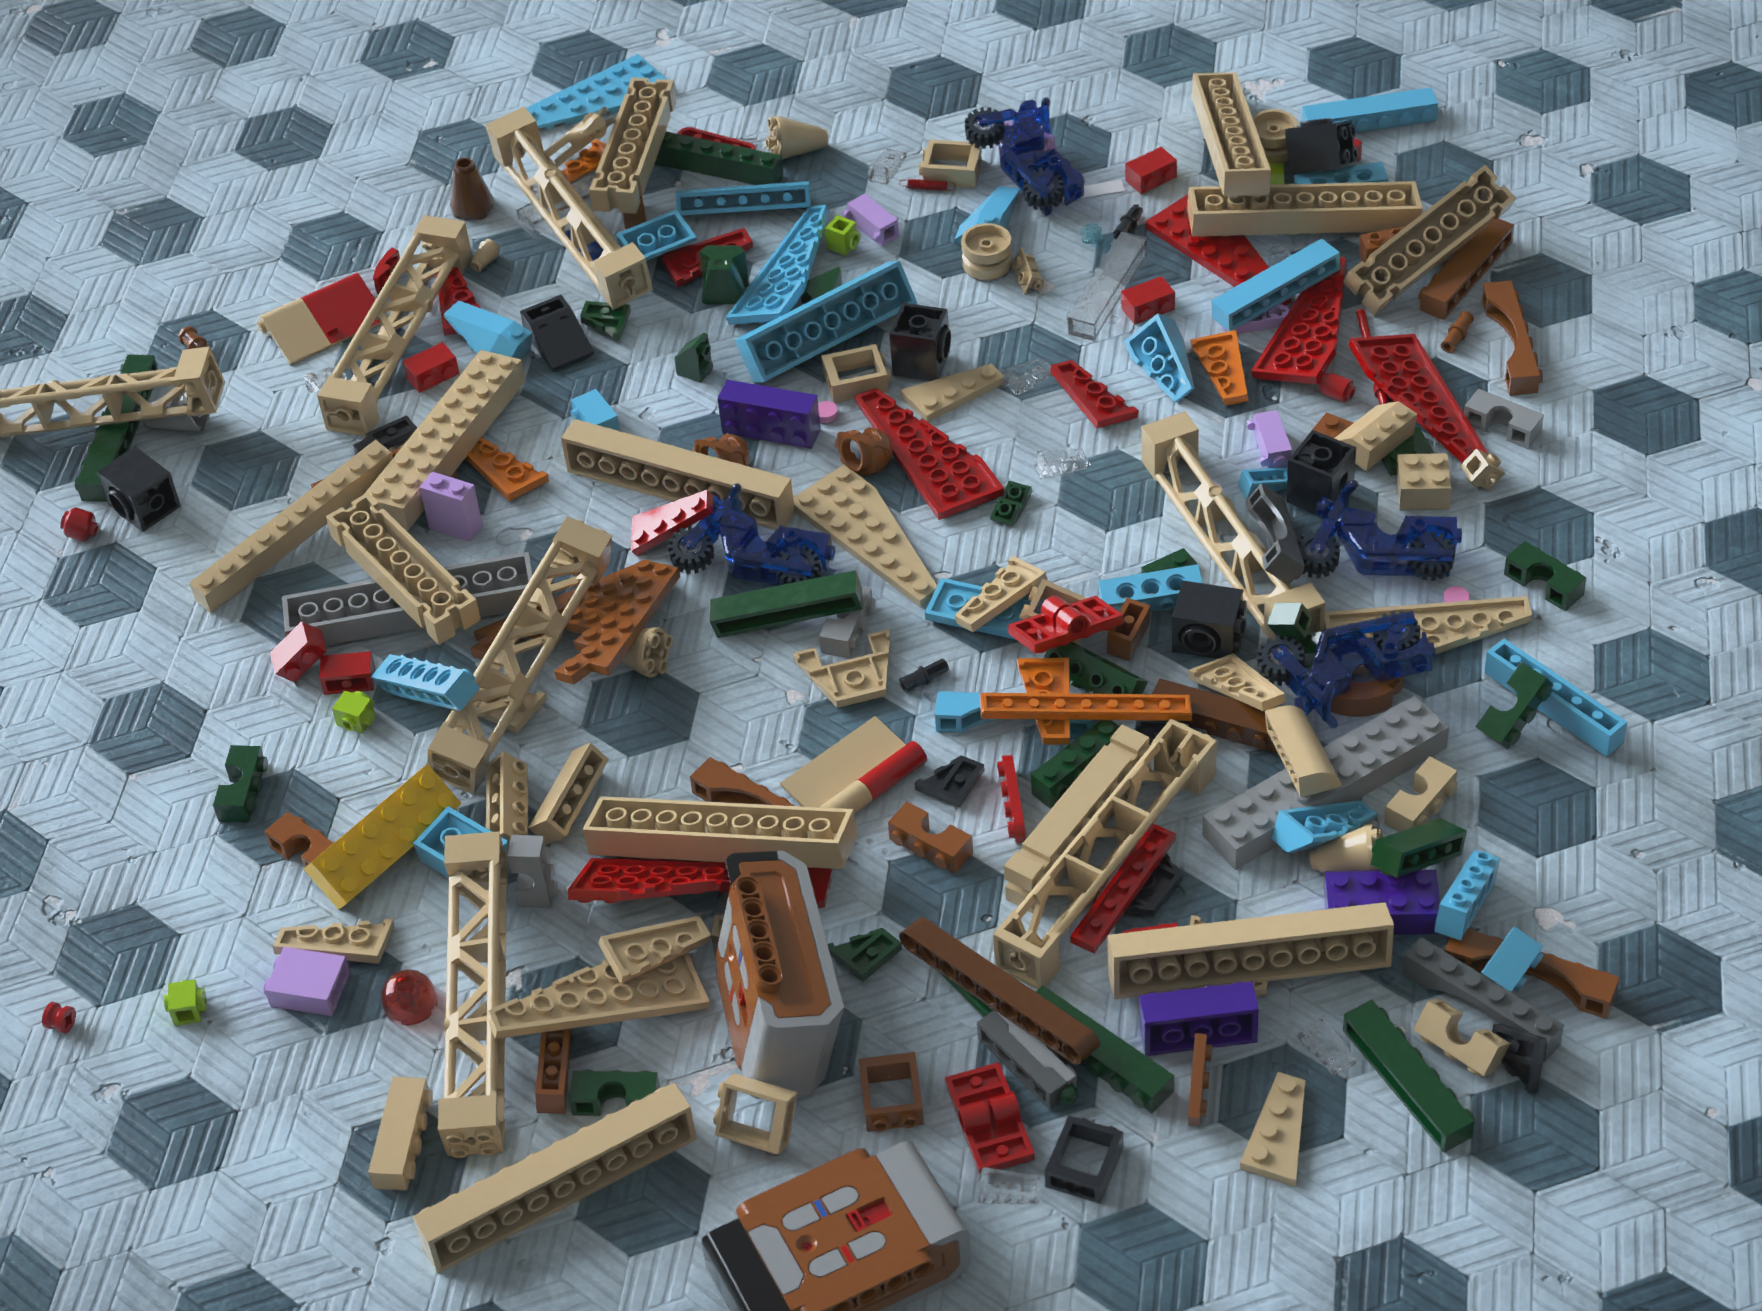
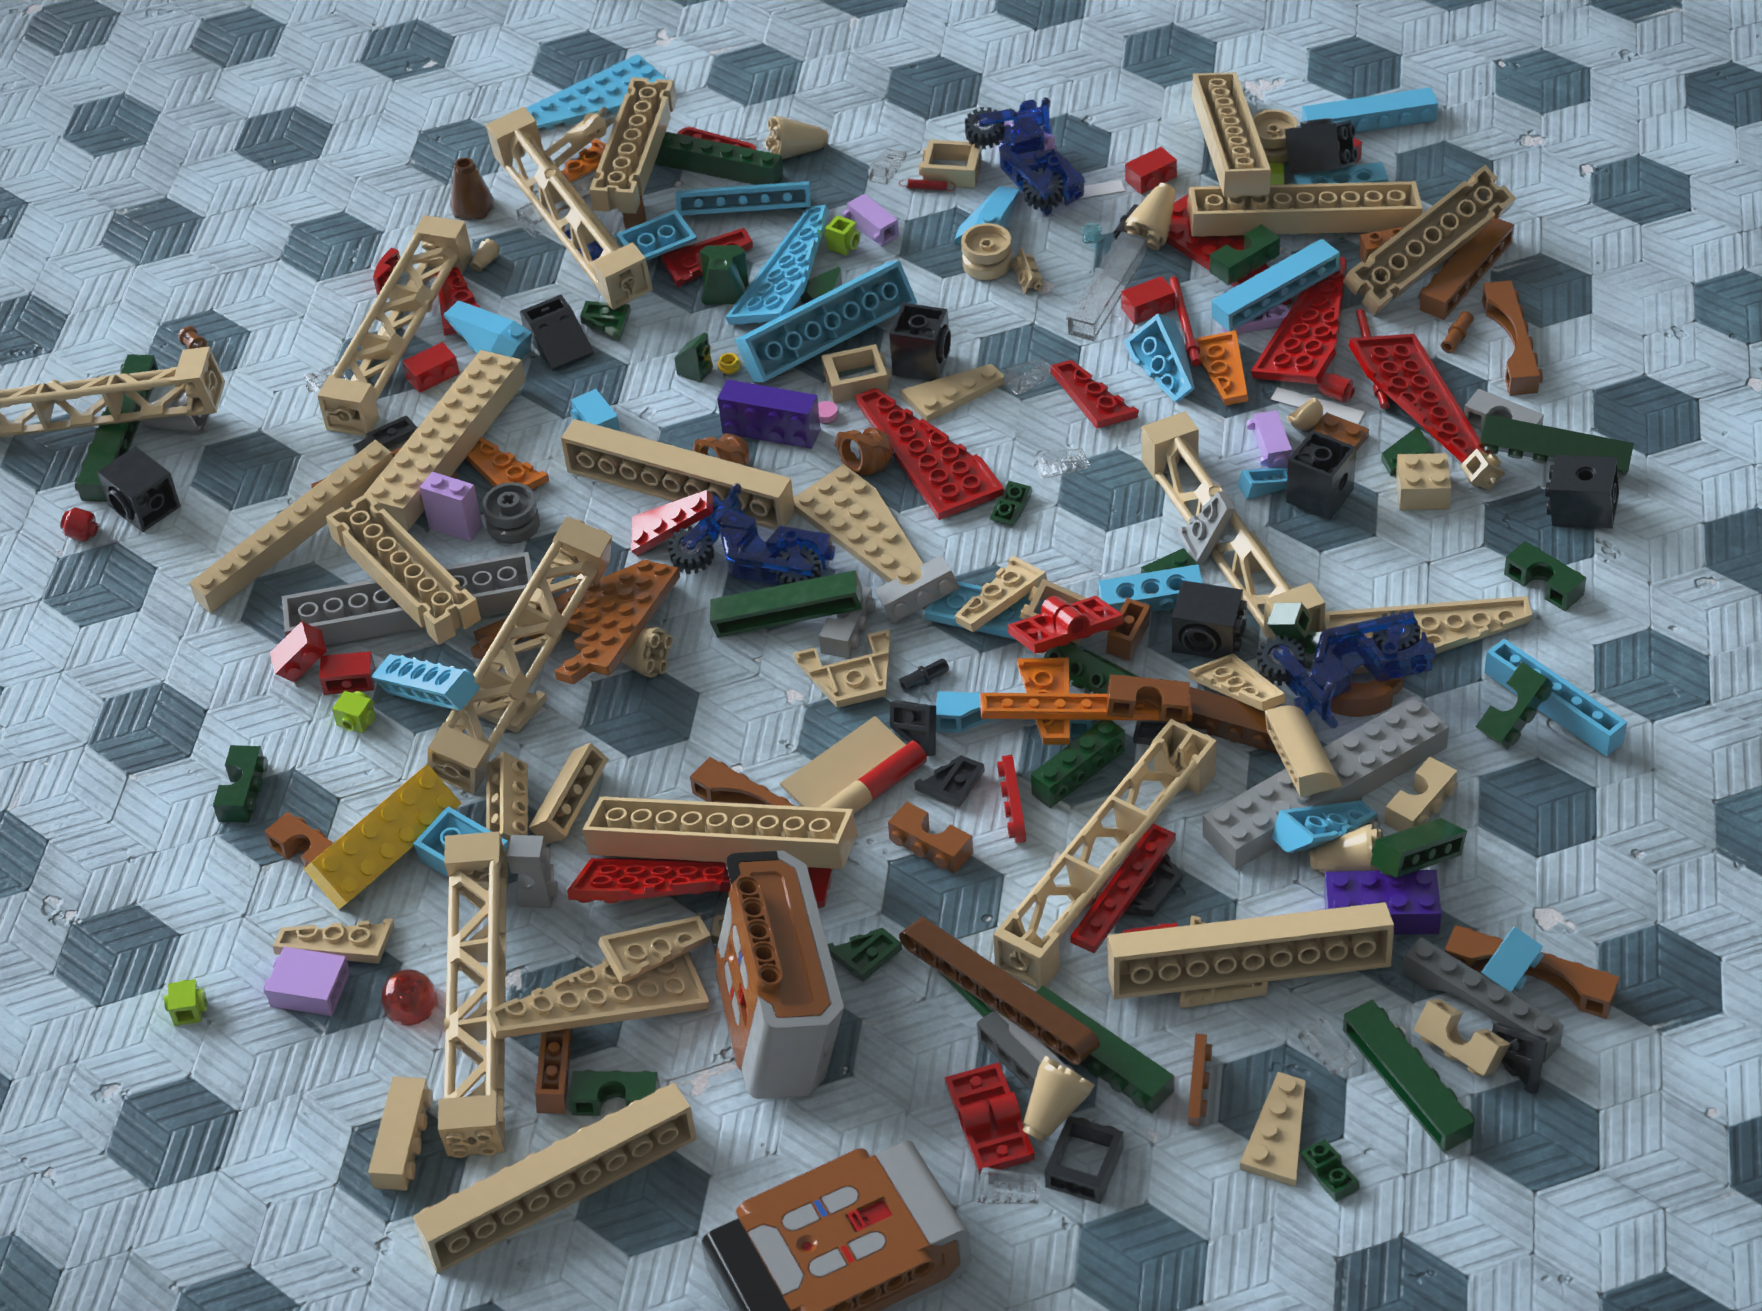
red wheel [42,1002,76,1034] -> none
door [256,273,382,365] -> none
tan window [713,1073,798,1155] -> none
dark orange window [858,1052,924,1132] -> none
tan brick [1004,725,1151,913] -> none
dark purple brick [1139,981,1259,1056] -> none
dark grey arch [1246,483,1305,586] -> none
clear blue piece [1297,480,1462,581] -> none
tan slope [1334,401,1417,471] -> none
medium azure brick [1434,850,1500,940] -> none
bright pink tile [1443,586,1469,603] -> none
none -> dark grey wheel [482,482,540,544]
none -> yellow plate [718,353,741,374]
none -> light grey arch [875,555,959,623]
none -> black wing [890,700,936,756]
none -> tan cone [1022,1056,1094,1142]
none -> dark orange arch [1106,674,1190,723]
none -> tan cone [1124,183,1176,250]
none -> red bar [1169,276,1201,366]
none -> light grey wing [1177,492,1235,565]
none -> dark green arch [1210,224,1280,286]
none -> white sticker [1271,387,1365,424]
none -> tan hair [1286,398,1323,431]
none -> dark green slope [1300,1139,1360,1202]
none -> dark green brick [1478,414,1634,478]
none -> black brick [1545,455,1619,529]

